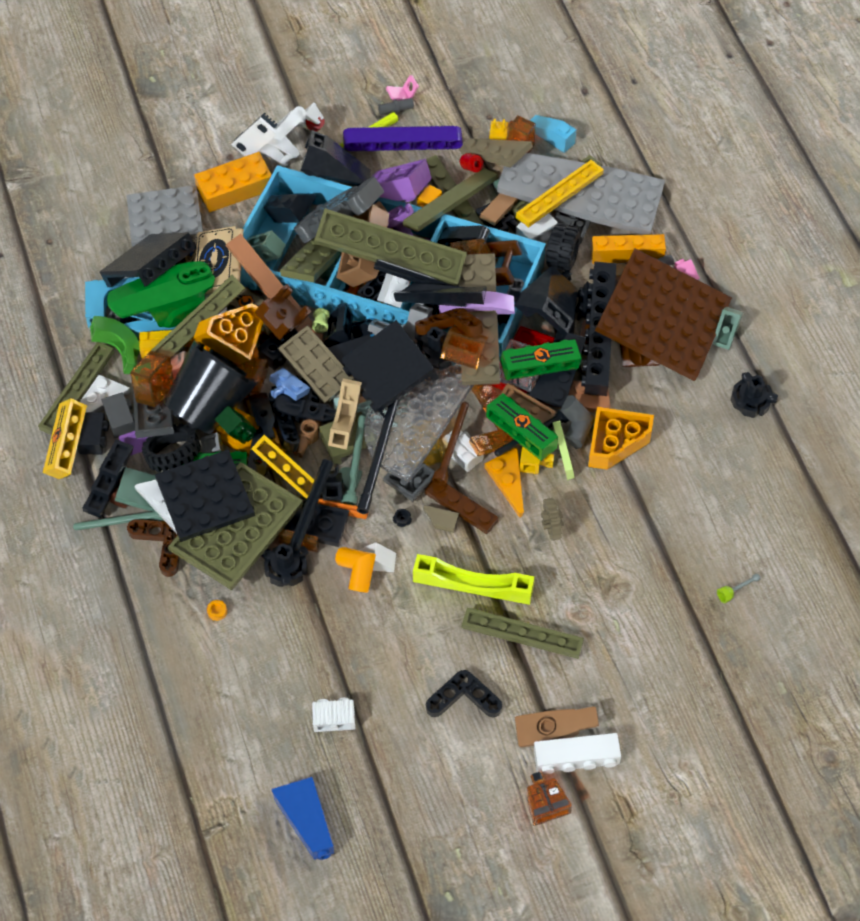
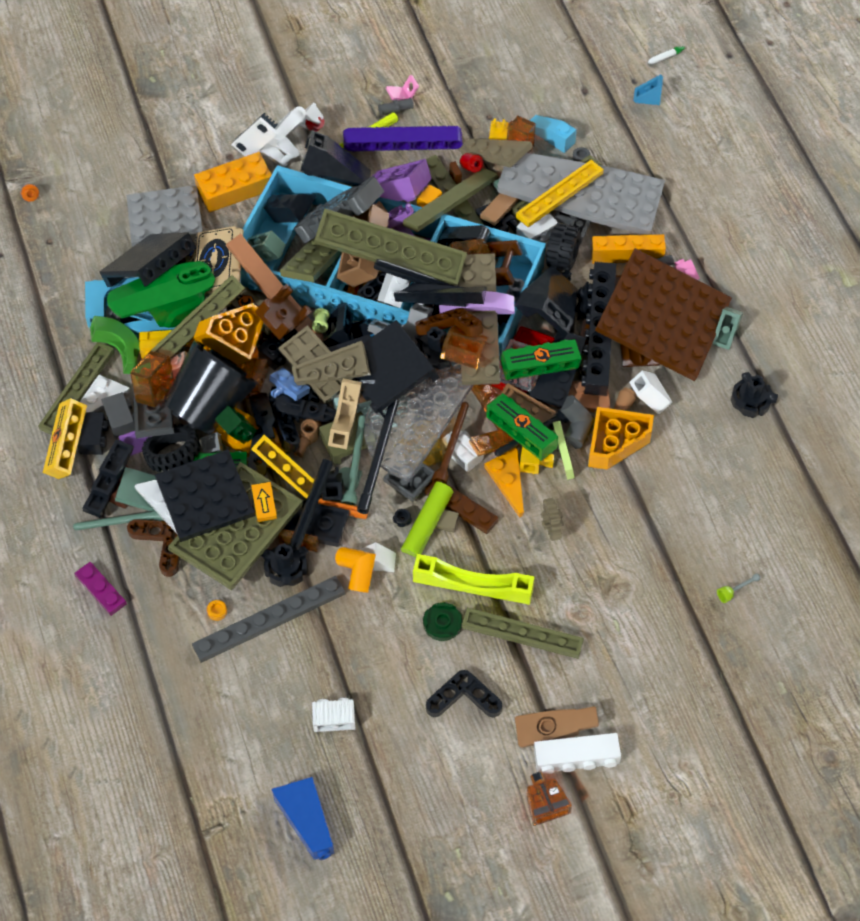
none -> orange plate [21,184,39,202]
none -> magenta plate [74,562,127,616]
none -> dark grey plate [192,576,345,663]
none -> light orange tile [251,482,277,522]
none -> dark tan wing [292,341,371,386]
none -> lime brick [401,482,453,557]
none -> dark green tile [423,602,463,641]
none -> reddish brown tile [449,161,462,185]
none -> dark grey tile [573,147,590,162]
none -> medium nougat cone [614,387,637,411]
none -> white slope [629,370,672,414]
none -> dark azure slope [633,75,663,105]
none -> white piece [648,46,685,64]

